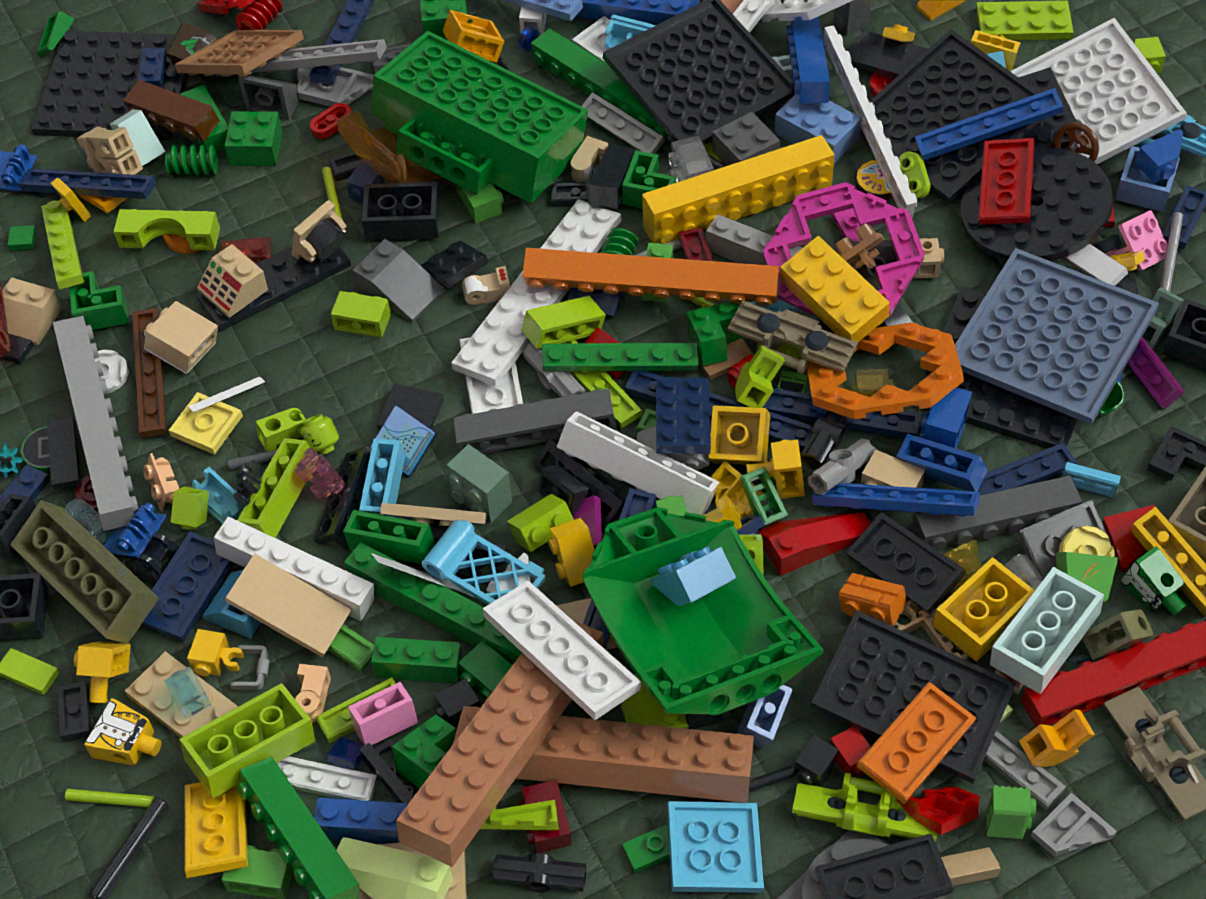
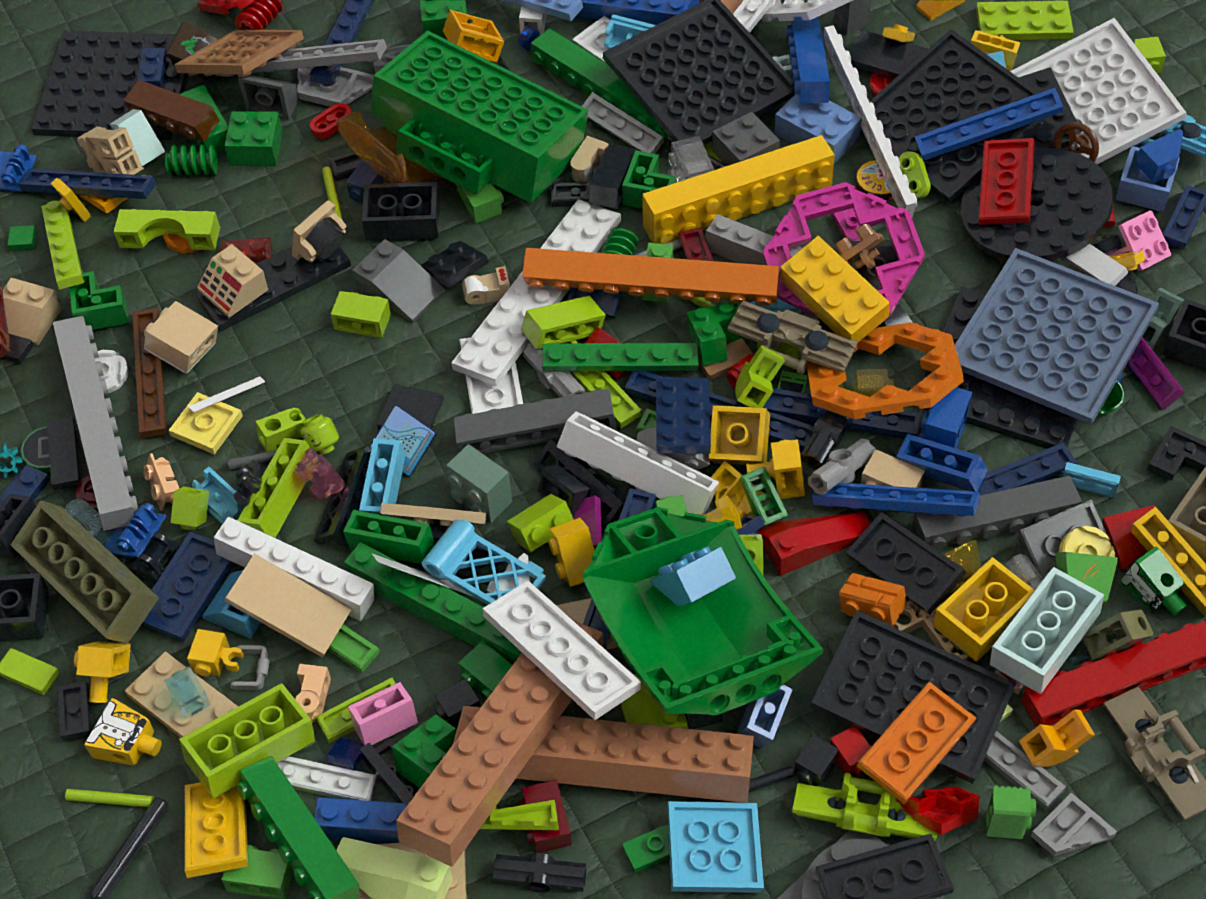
green slope [36,11,74,56] -> none
green brick [371,637,463,684] -> none
tan brick [914,238,944,278] -> none
tan slope [941,847,1001,886] -> none
light grey bar [1160,212,1183,292] -> none

